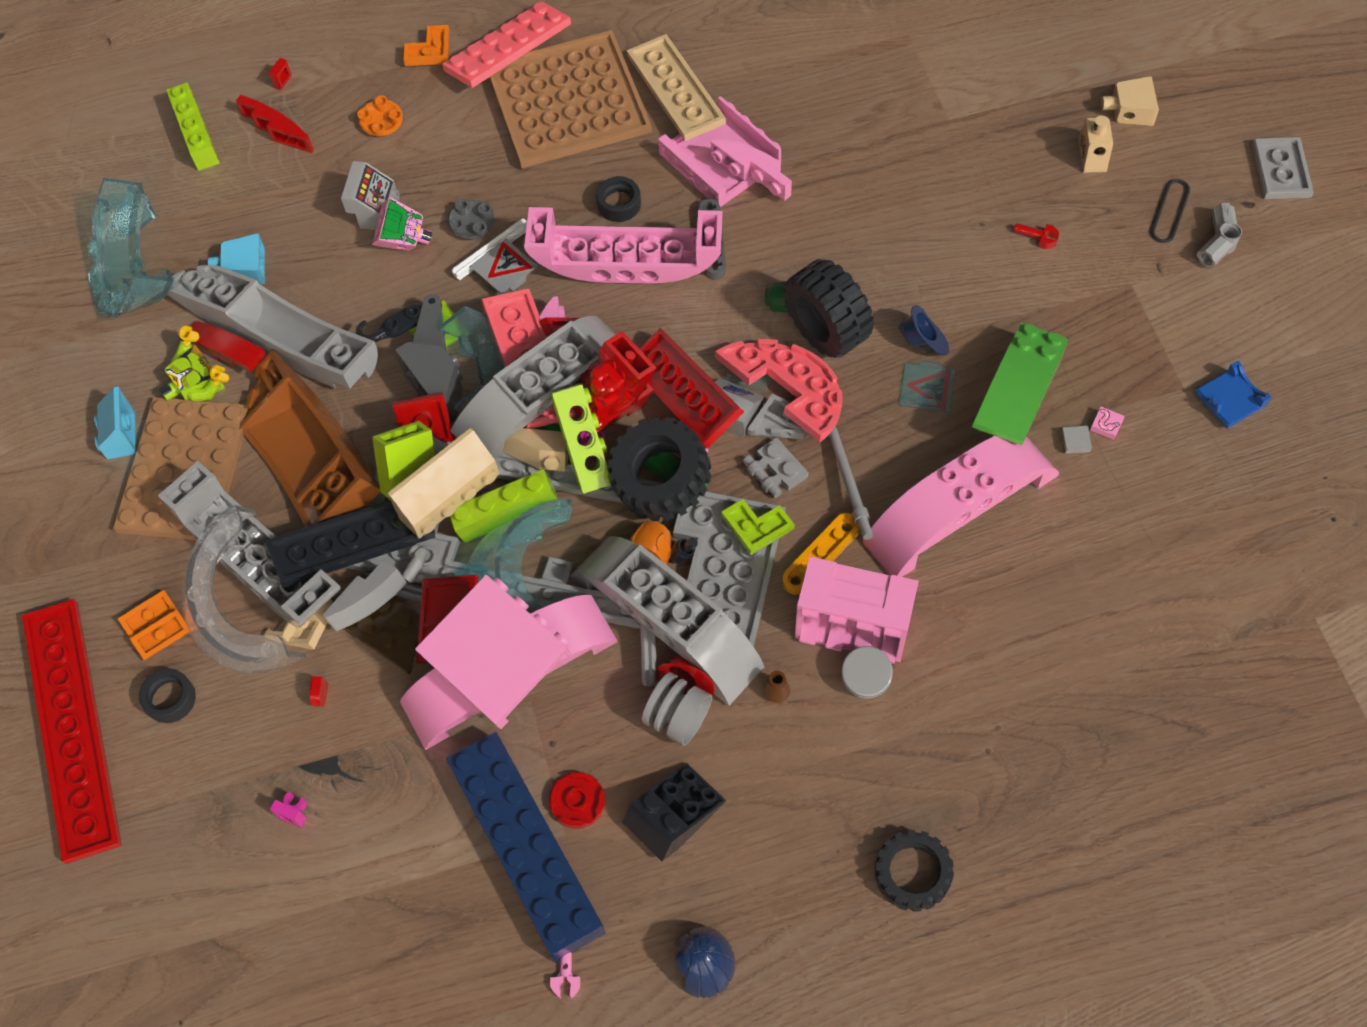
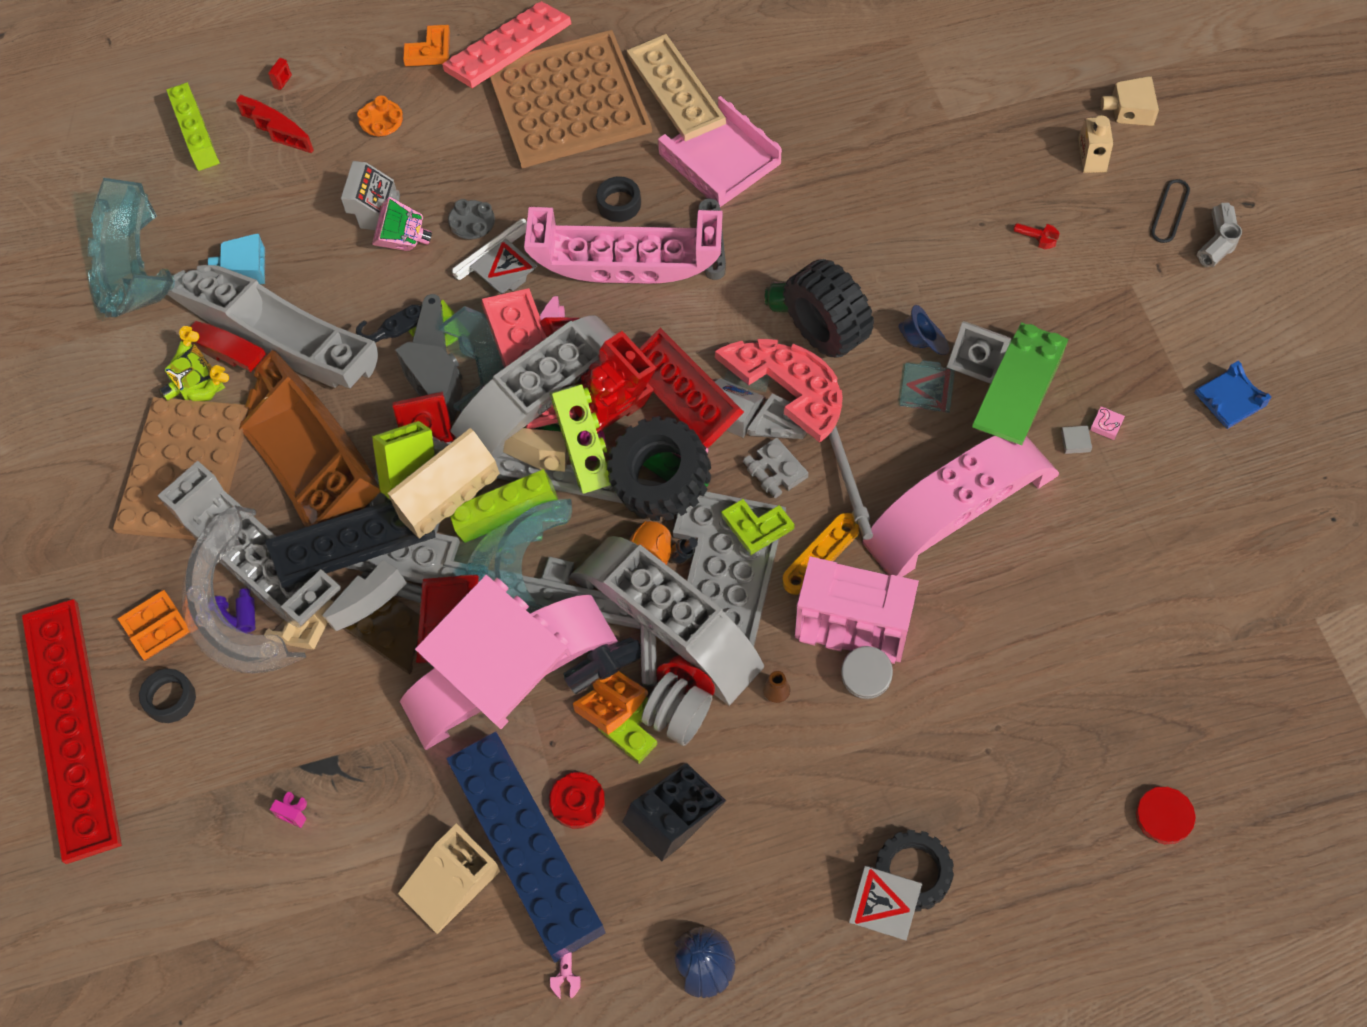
medium azure slope [94,386,137,459] -> none
red tile [309,676,329,707] -> none
light grey arm [402,544,427,583] -> none
bright pink slope [711,138,792,201] -> none
light grey tile [1251,137,1314,199] -> none
none -> dark purple plant [208,588,256,633]
none -> tan slope [398,823,500,934]
none -> black piece [563,637,641,694]
none -> orange slope [573,671,648,735]
none -> lime plate [598,697,657,764]
none -> light grey piece [849,866,922,940]
none -> light grey slope [947,321,1011,383]
none -> red tile [1136,787,1196,845]

